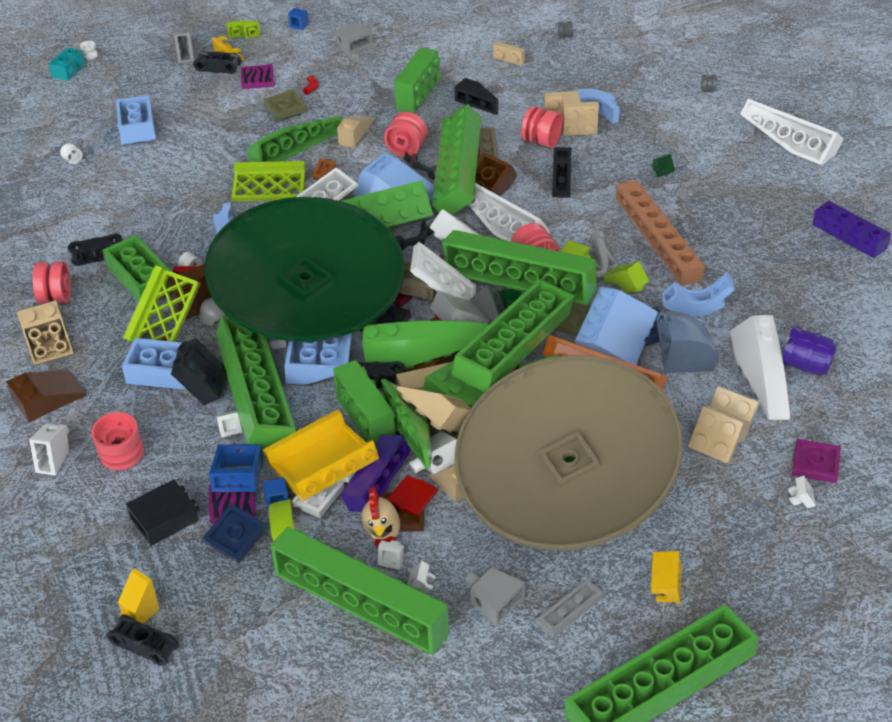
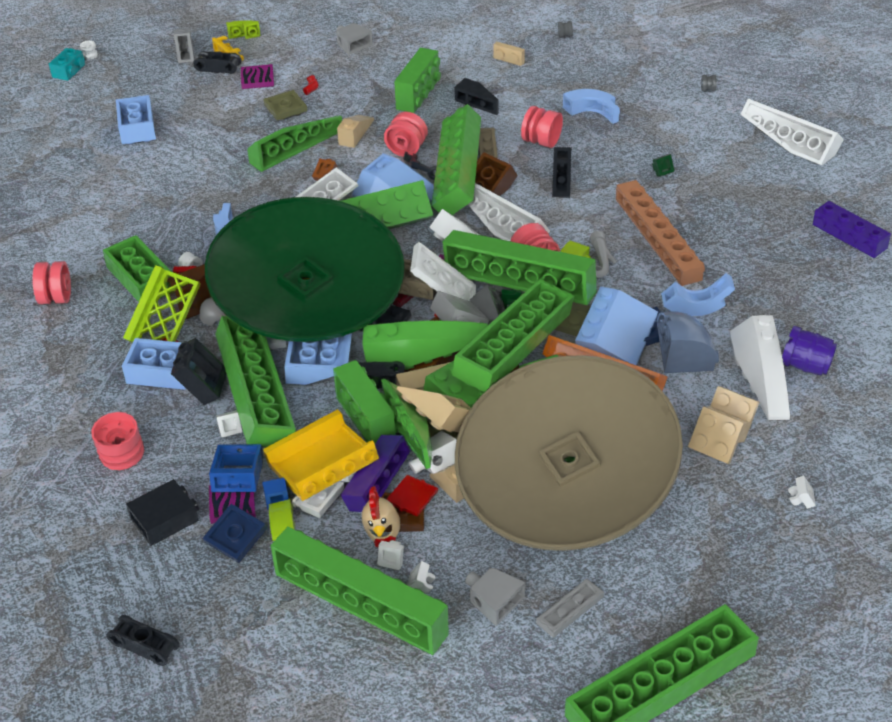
reddish brown slope [6,370,86,422] -> none
tan slope [17,301,74,366] -> none
white torso [29,424,69,476] -> none
white wheel [60,143,83,164] -> none
black piece [68,233,123,266] -> none
yellow slope [118,568,160,624] -> none
lime fence [232,161,306,201] -> none
blue plate [288,8,309,30] -> none
black piece [396,221,435,251] -> none
tan bracket [544,91,599,136] -> none
lime arch [603,261,649,293] -> none
yellow hinge [651,551,682,604] -> none
magenta tile [791,439,841,483] -> none

